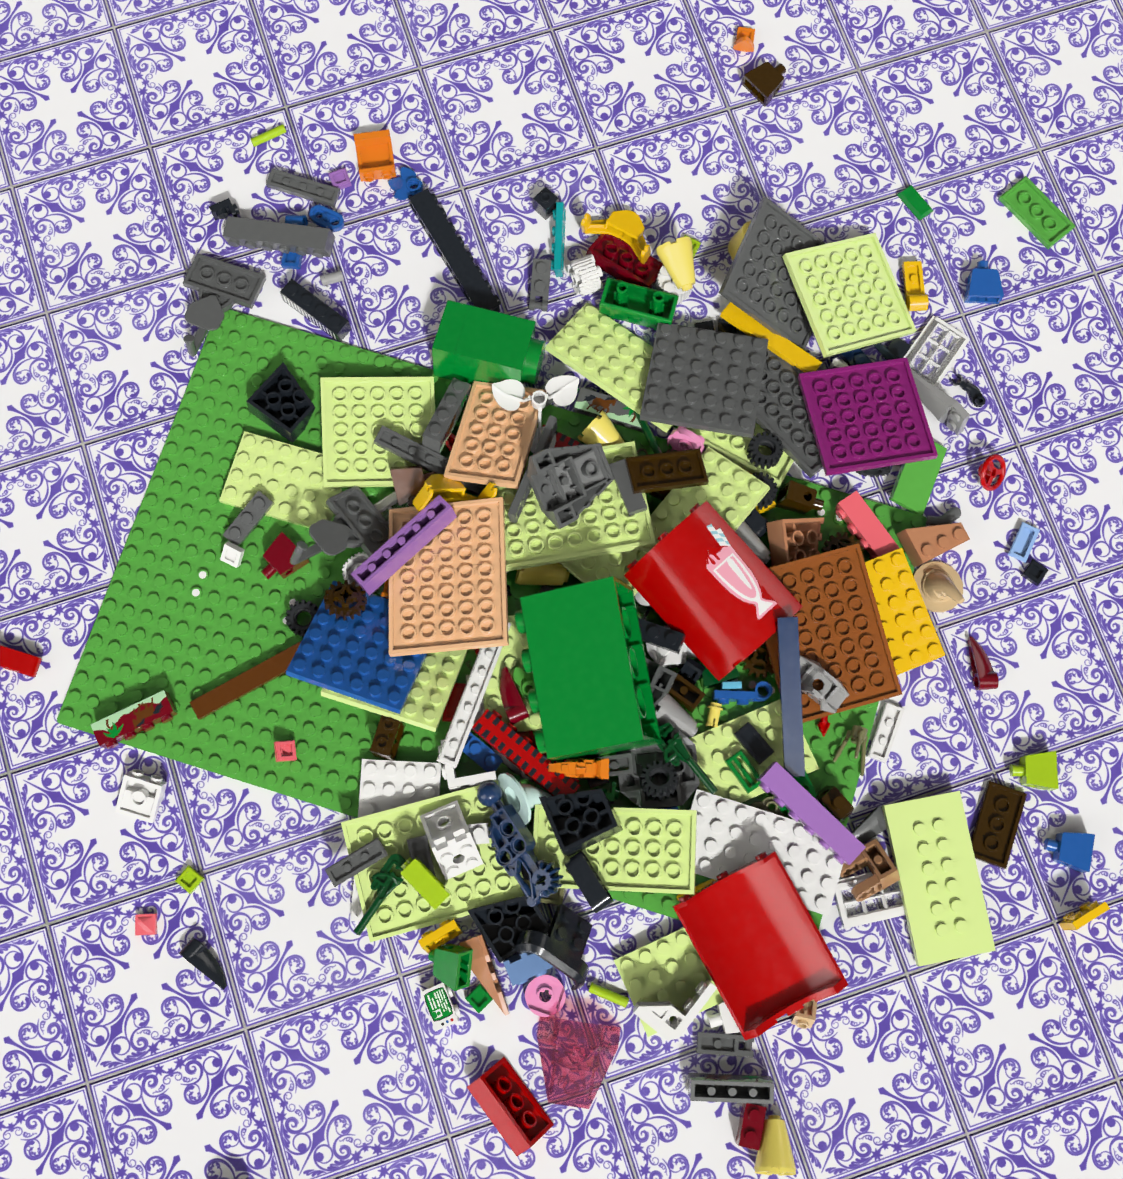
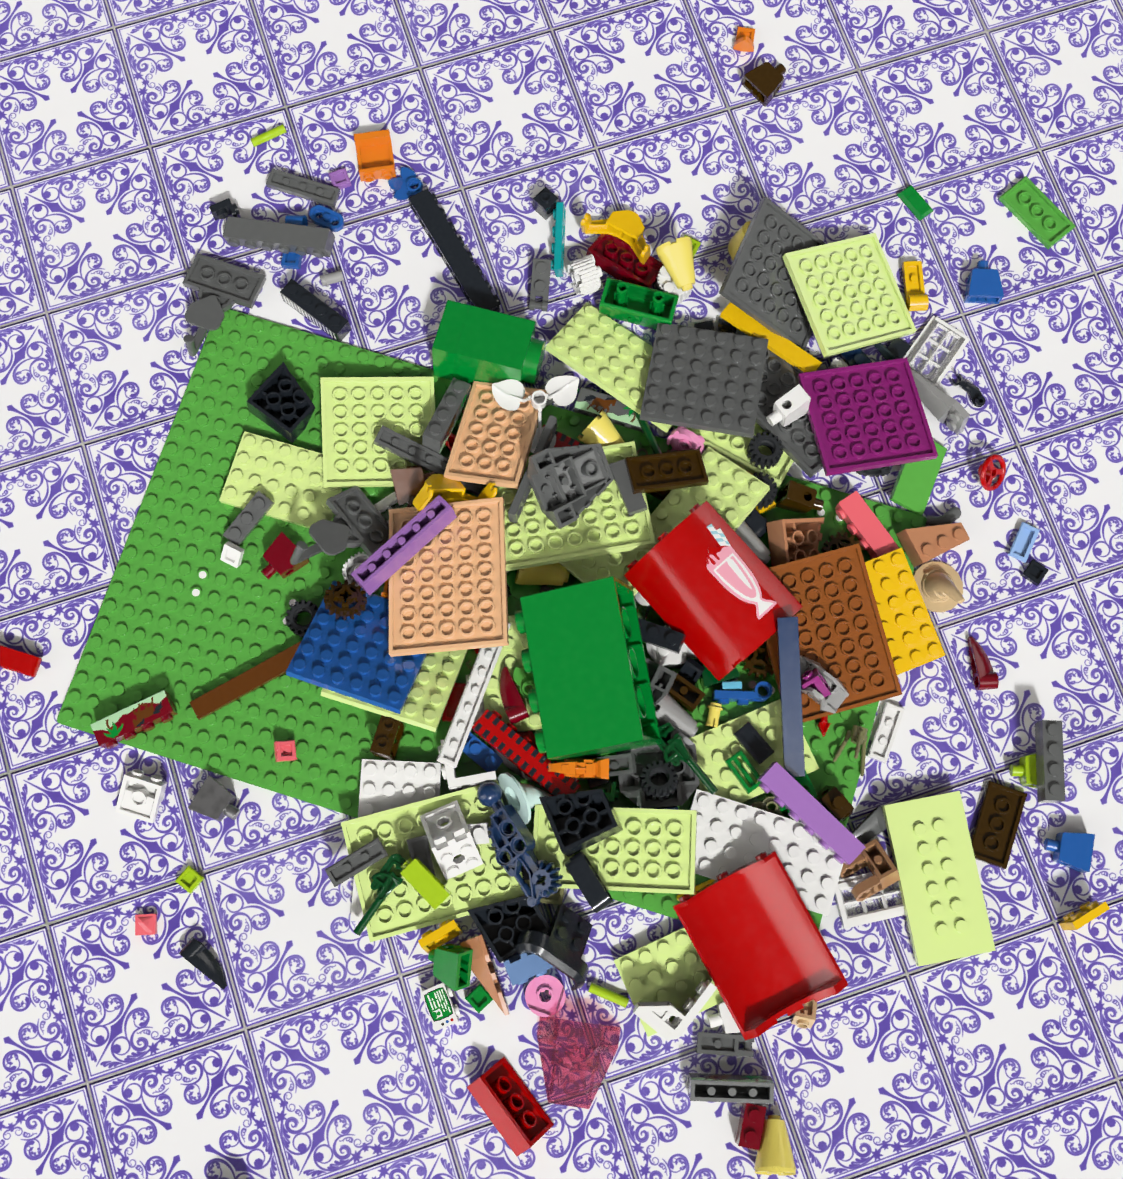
none -> flat silver torso [188,776,240,822]
none -> white torso [766,384,811,427]
none -> magenta bracket [801,668,831,698]
none -> dark grey brick [1035,720,1065,803]

